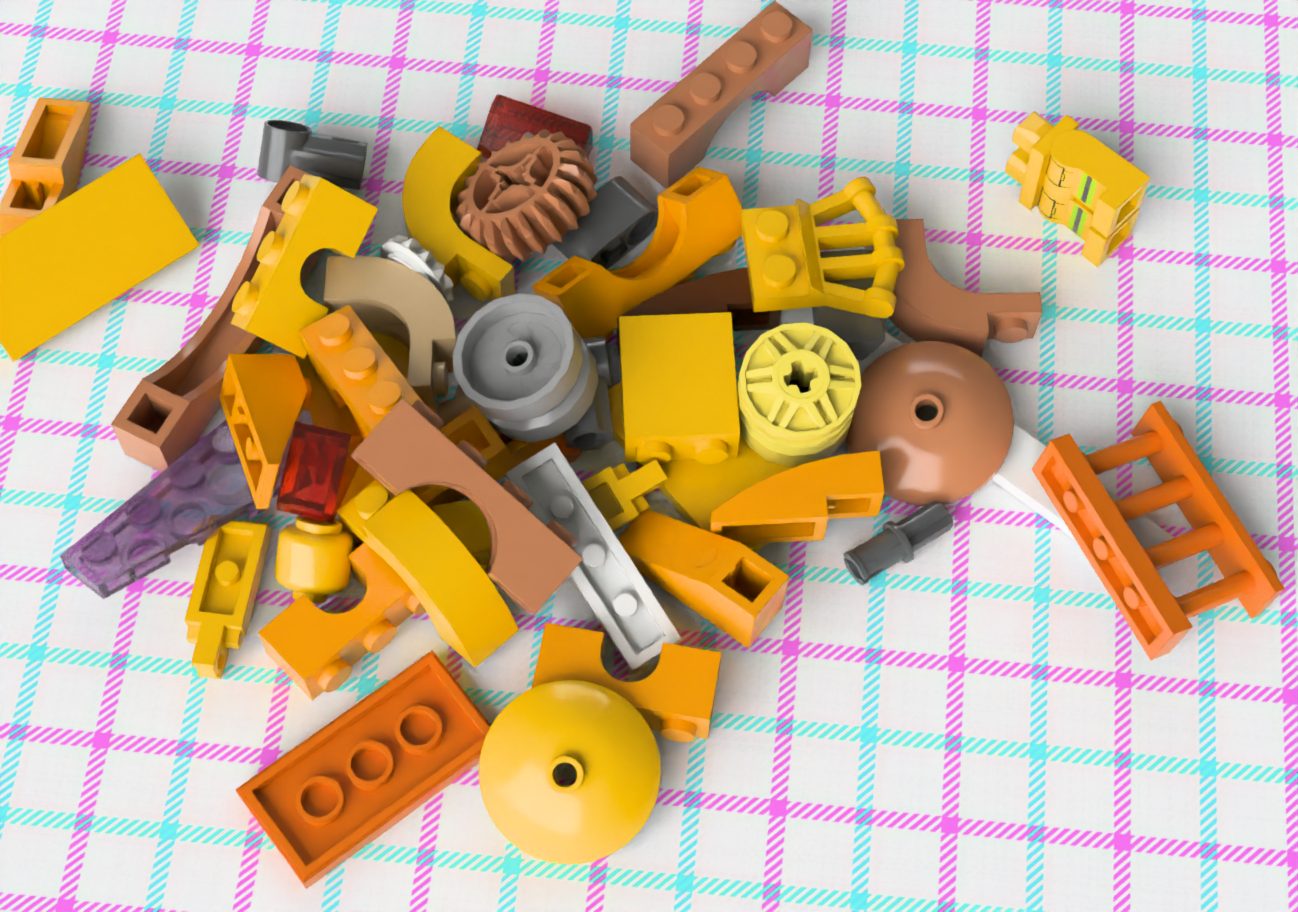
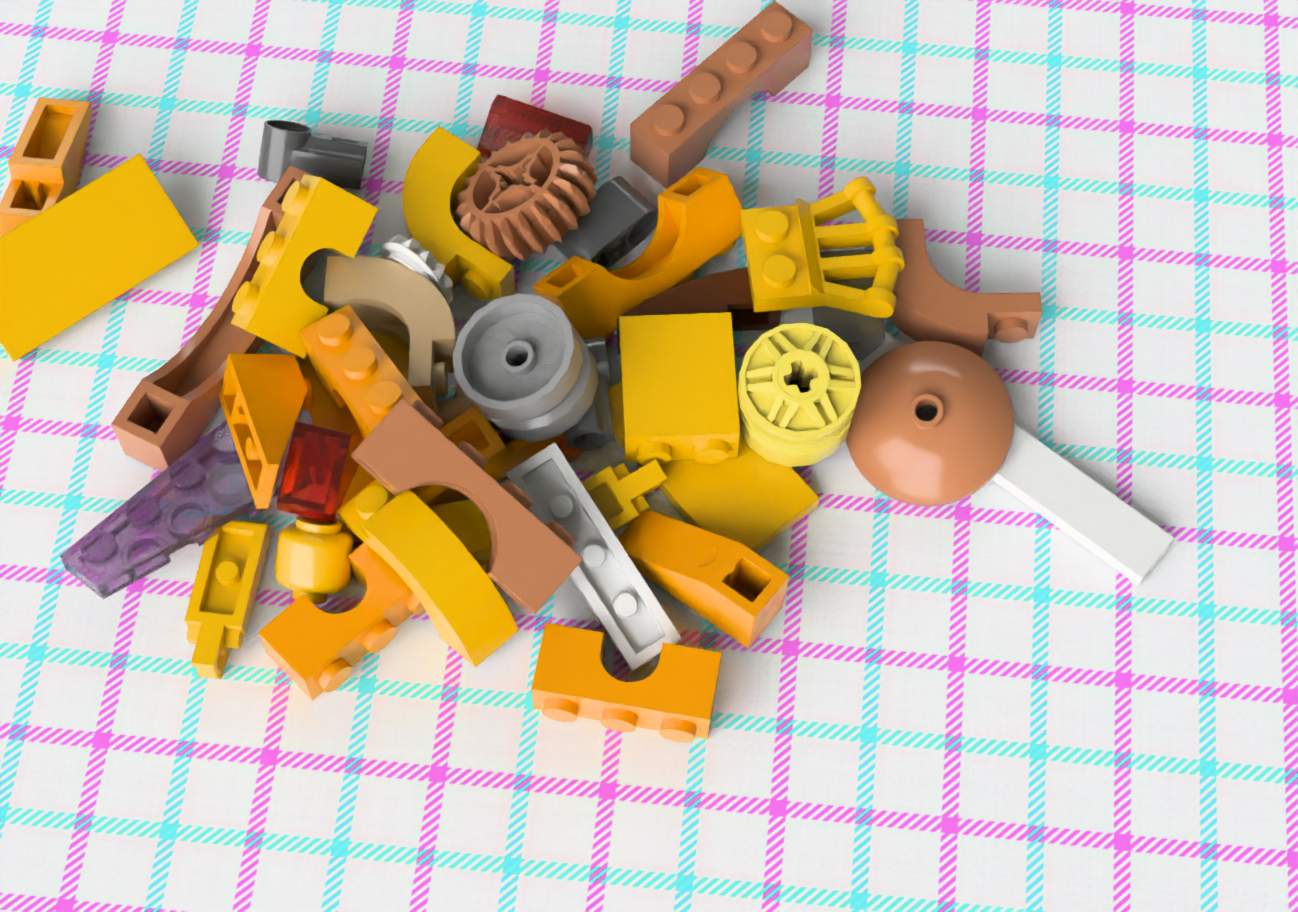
orange tile [235,650,491,889] -> none
yellow dish [479,680,661,864] -> none
light orange slope [709,450,884,544] -> none
dark grey axle [843,502,954,585] -> none
yellow hips [1005,111,1151,267] -> none
orange fence [1032,401,1285,660] -> none

